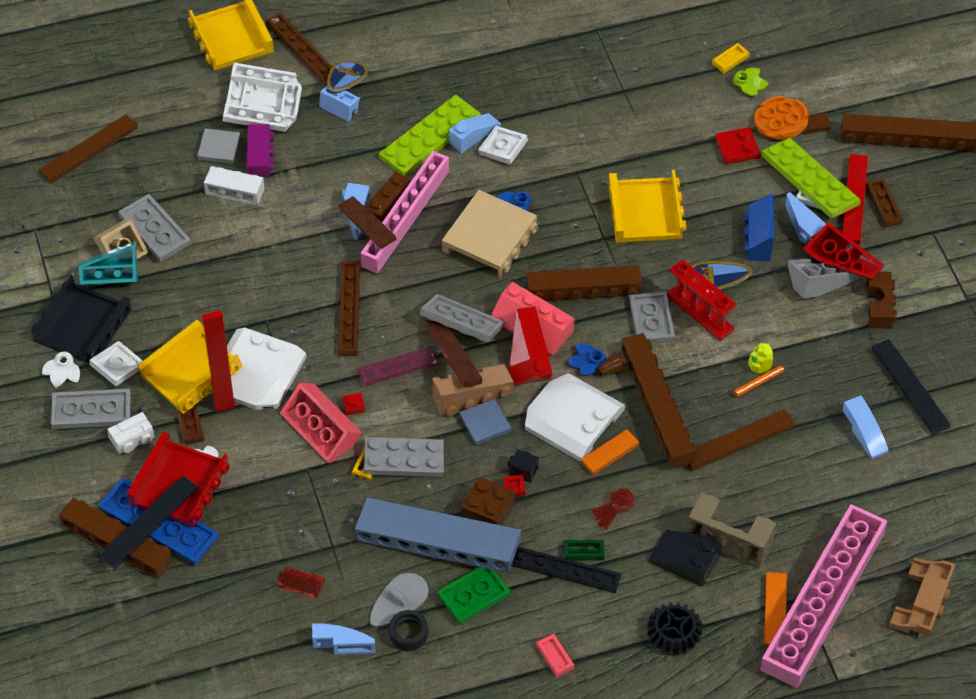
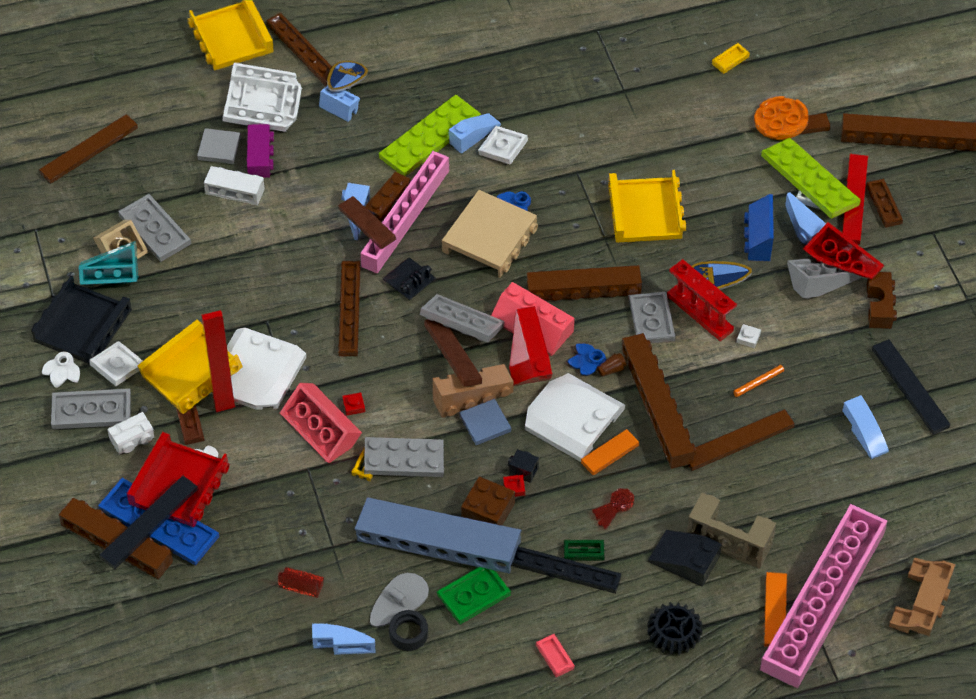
clear pink tile [357,346,436,387] -> none
red plate [715,127,761,165] -> none
lime plate [733,68,768,96] -> none
neon yellow rock [748,343,773,374] -> none
none -> black hinge [383,257,436,300]
none -> white plate [737,324,761,349]

